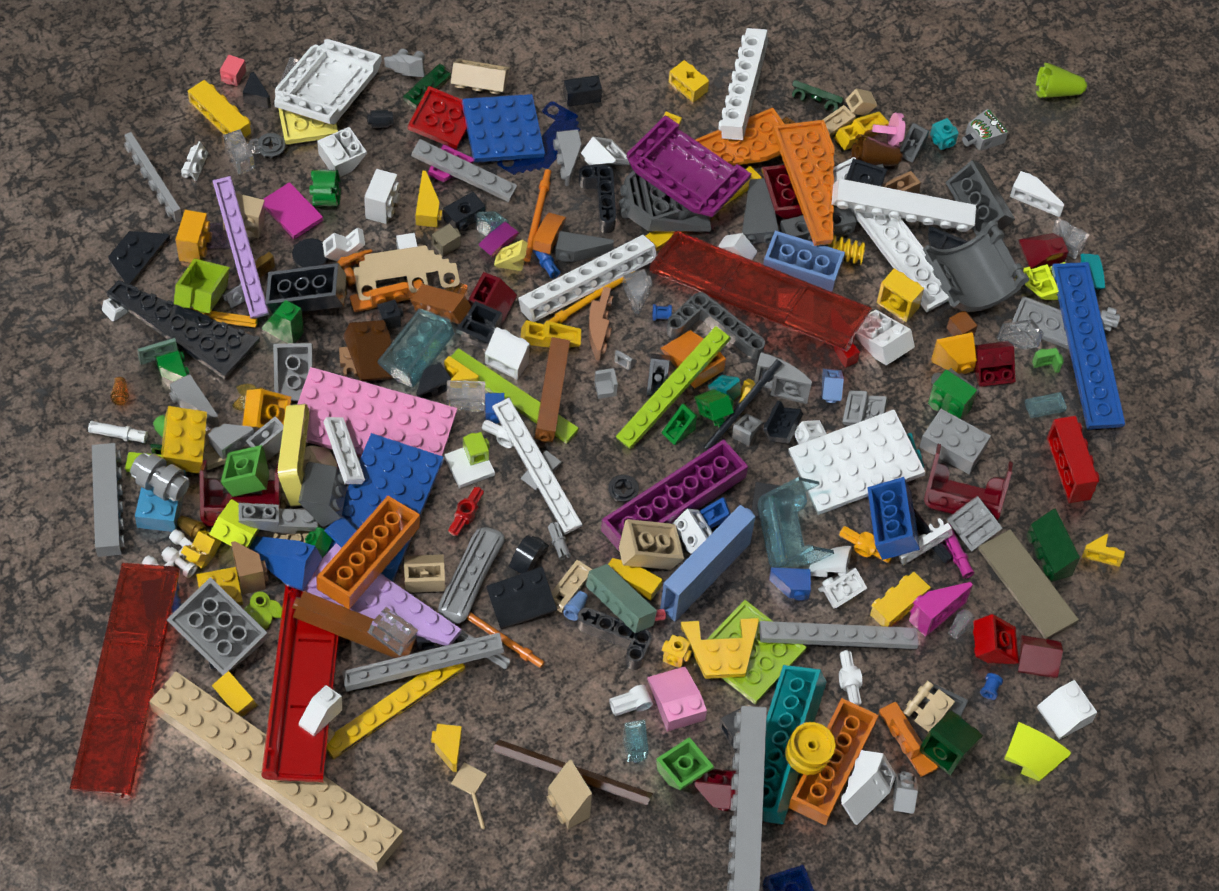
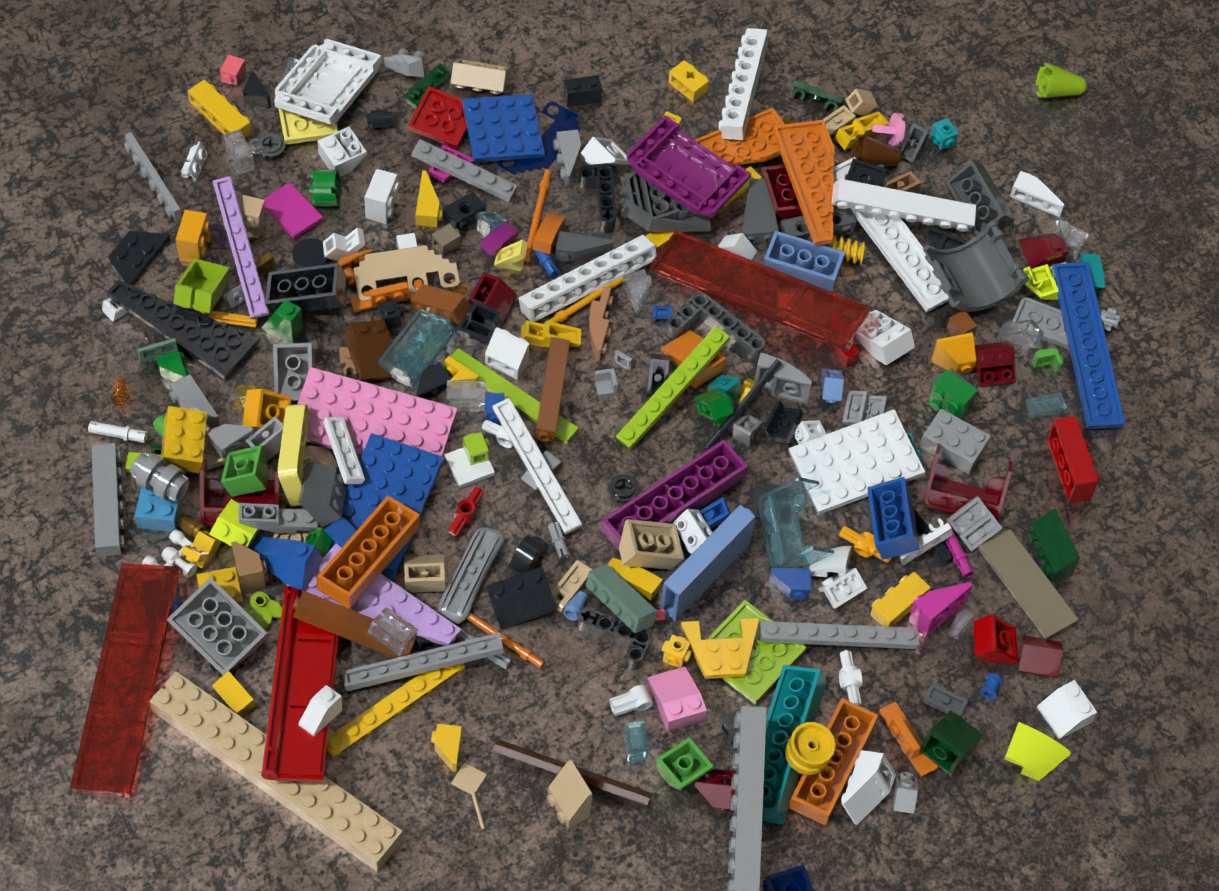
green slope [661,403,697,445] -> none
yellow brick [876,268,924,323] -> none
tan plate [903,680,955,732] -> none
light grey torso [962,109,1008,151] -> none
yellow slope [1082,534,1125,567] -> none

